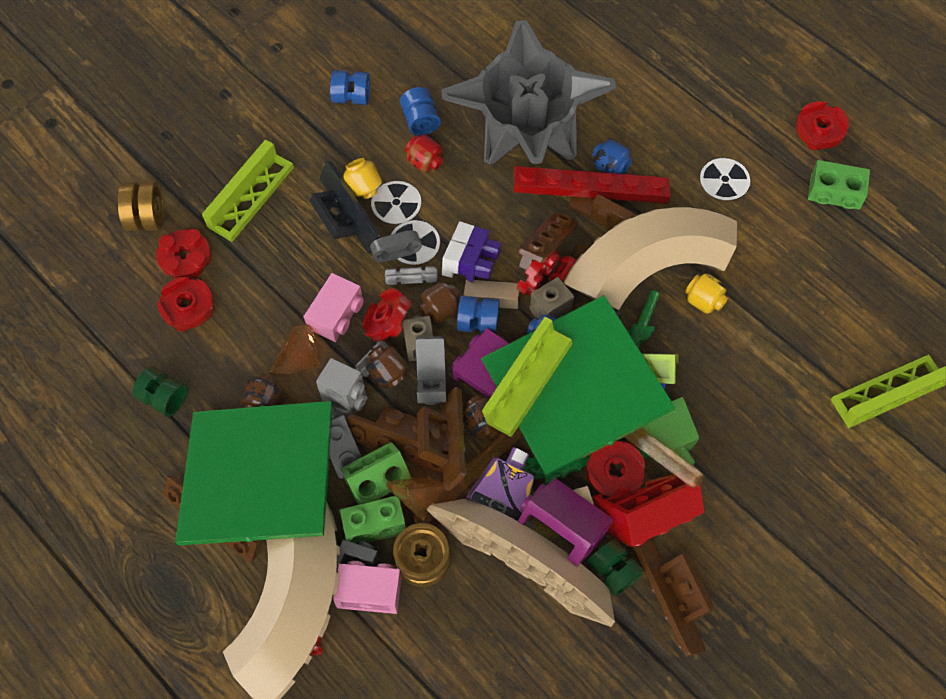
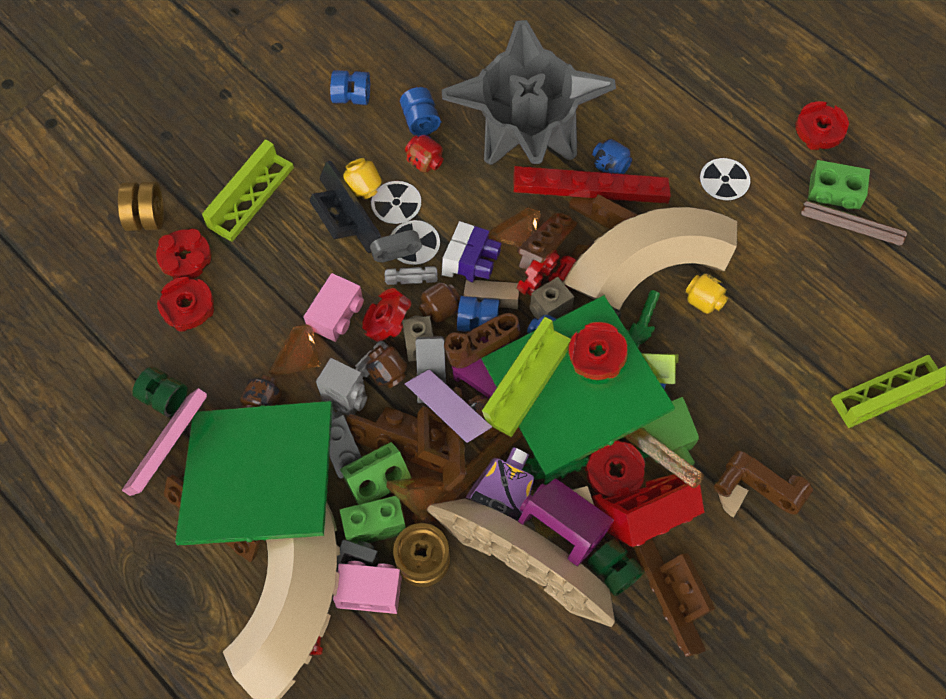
none -> bright pink tile [122,388,207,496]
none -> lavender sticker [405,370,492,443]
none -> reddish brown beam [444,313,520,368]
none -> clear orange slope [489,207,541,247]
none -> red plate [569,322,628,380]
none -> reddish brown beam [714,451,813,514]
none -> tan tile [718,485,749,518]
none -> axle [801,201,907,245]

